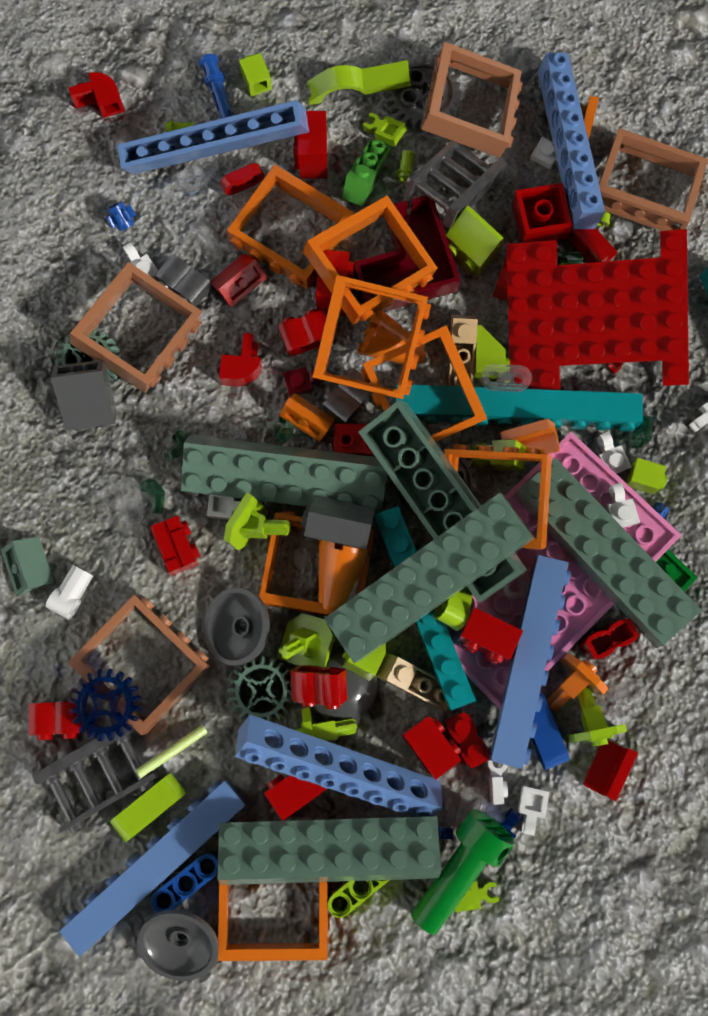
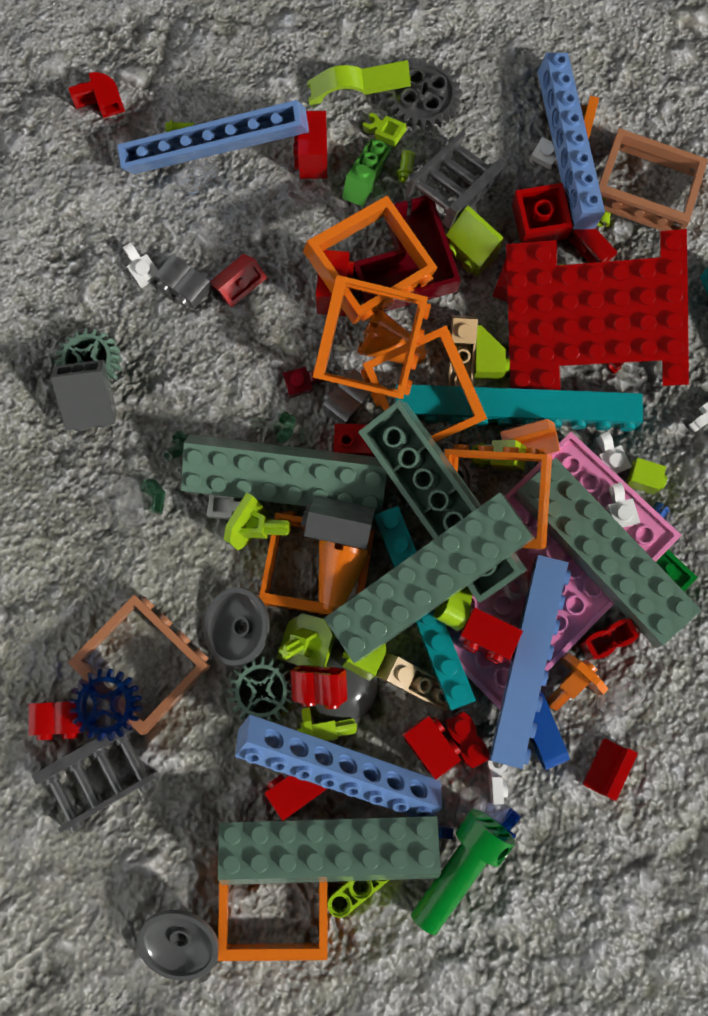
sand green panel [1,537,54,597] -> none
white piece [46,565,93,620] -> none
medium blue brick [59,779,247,957] -> none
nougat window [70,262,202,393] -> none
blue gear [105,201,136,231] -> none
lime beam [110,773,187,843] -> none
yellowish green bar [135,725,208,779] -> none
red brick [150,516,201,576] -> none
blue beam [151,851,218,913] -> none
blue pin [198,54,234,119] -> none
red brick [219,333,263,387] -> none
red beam [220,163,265,196] -> none
orange window [227,164,354,289] -> none
lime brick [239,53,272,97] -> none
red brick [278,309,334,357] -> none
orange panel [279,393,334,442] -> none
nougat window [421,41,523,158] -> none
lime plate [454,880,499,913] -> none
clear plate [481,364,532,392] -> none
white plate [517,786,549,836] -> none
arm [557,248,583,265] -> none
lime piece [566,687,627,747] -> none
clear green arm [628,416,653,448] -> none

